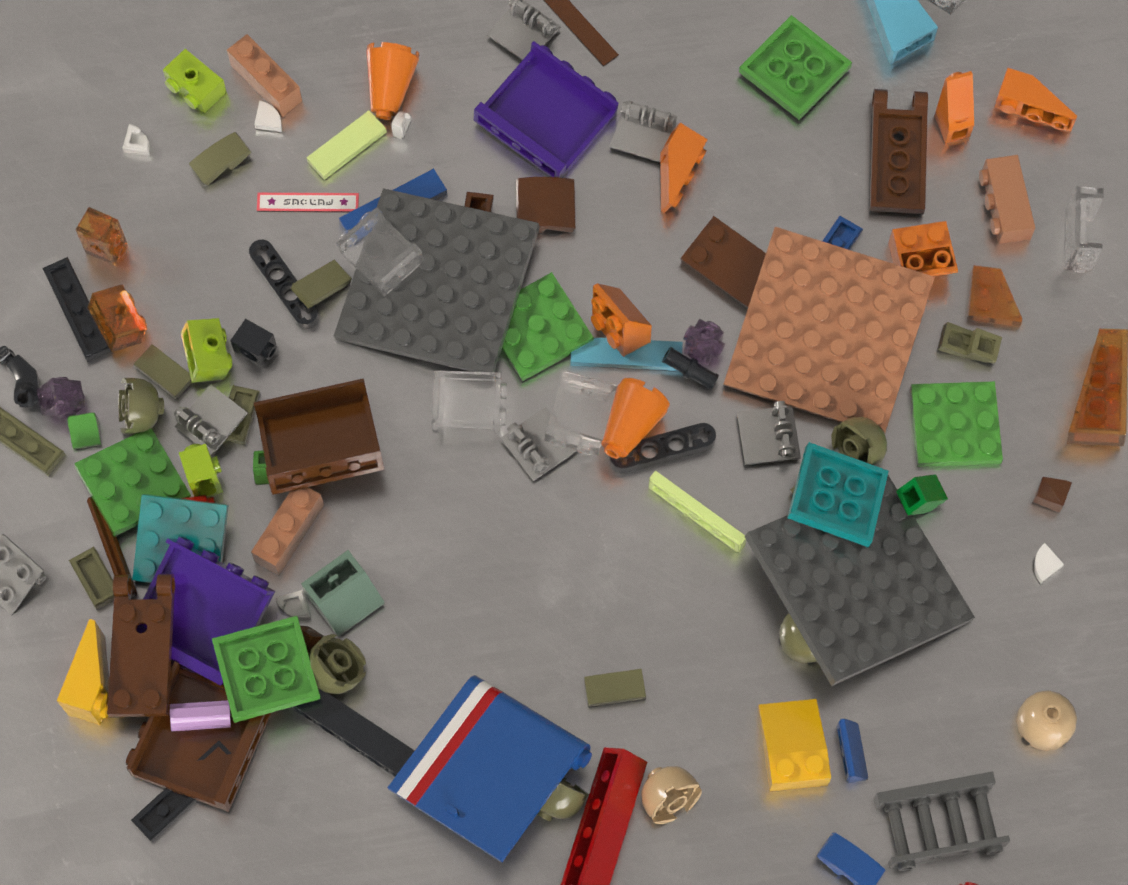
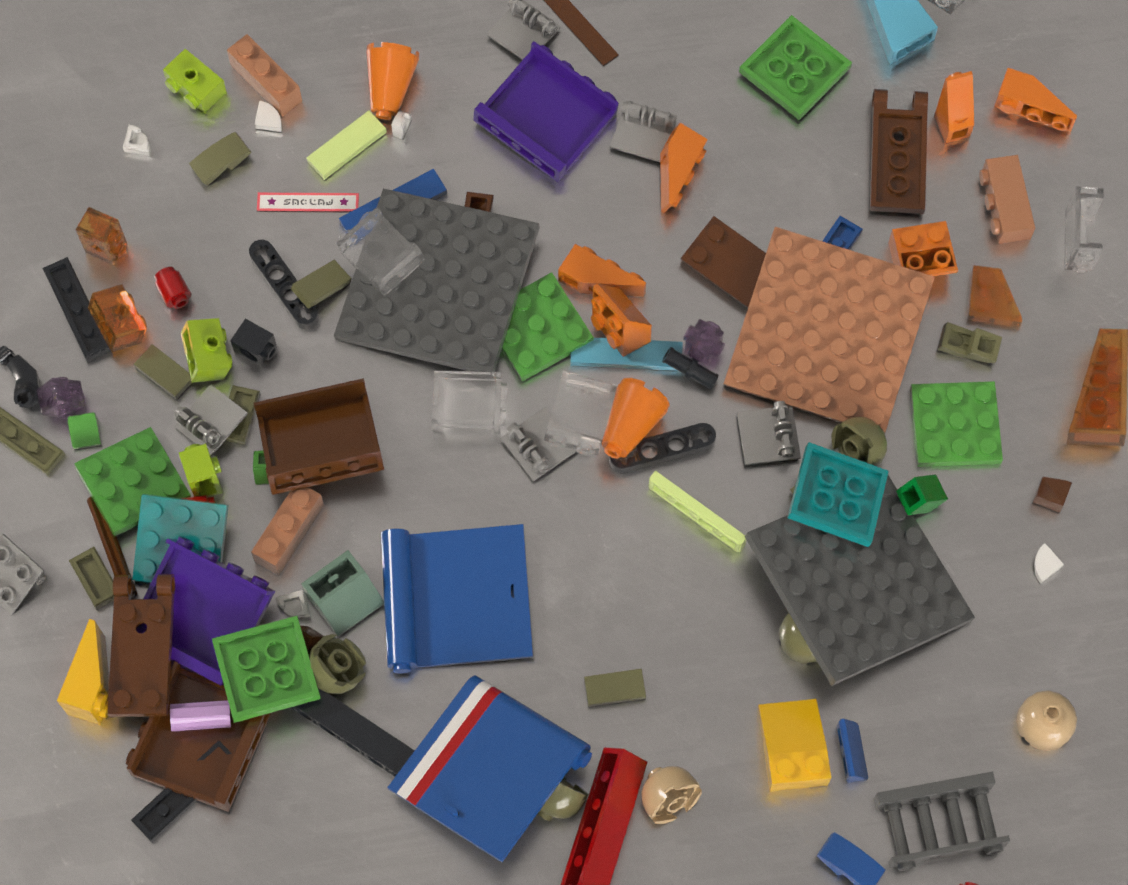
olive cylinder [118,378,164,434] -> none
reddish brown slope [516,177,576,233] -> none
none -> red brick [154,266,192,309]
none -> blue door [381,524,533,674]
none -> orange slope [558,244,646,297]

